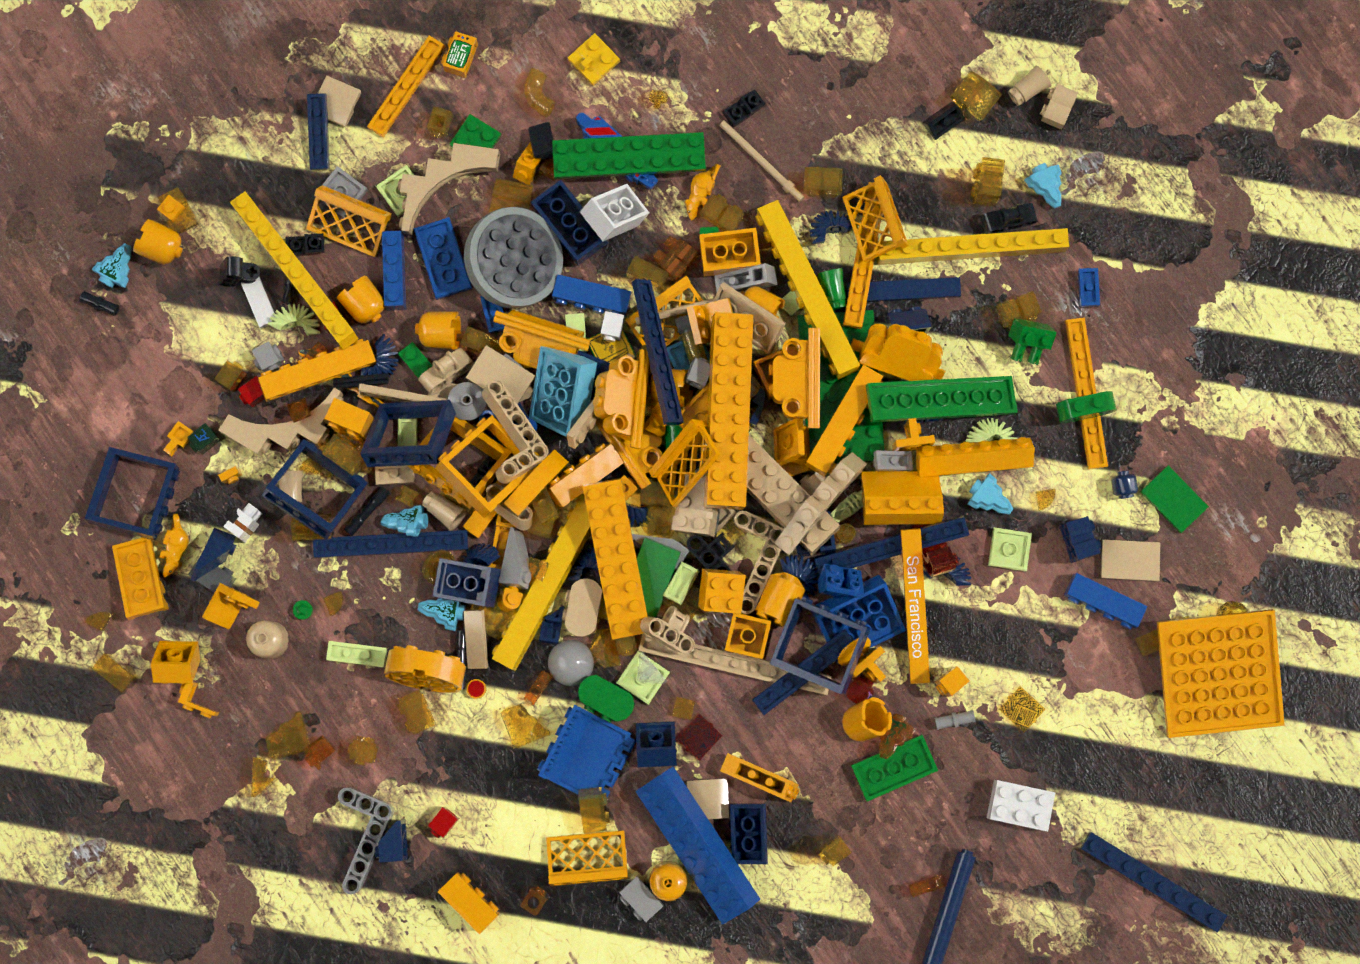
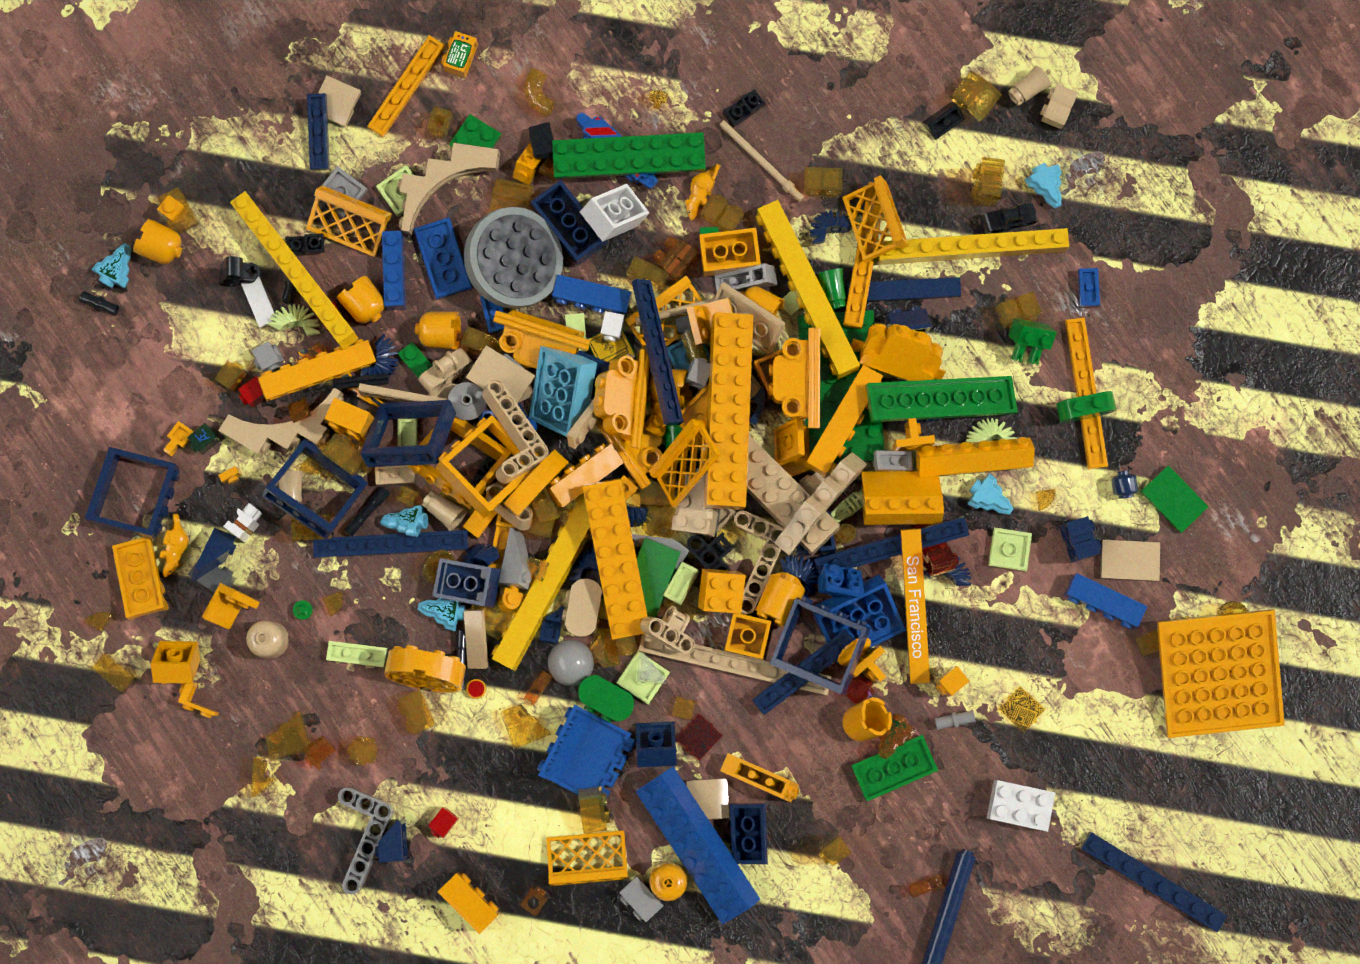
yellow hinge [567,33,620,86] -> none

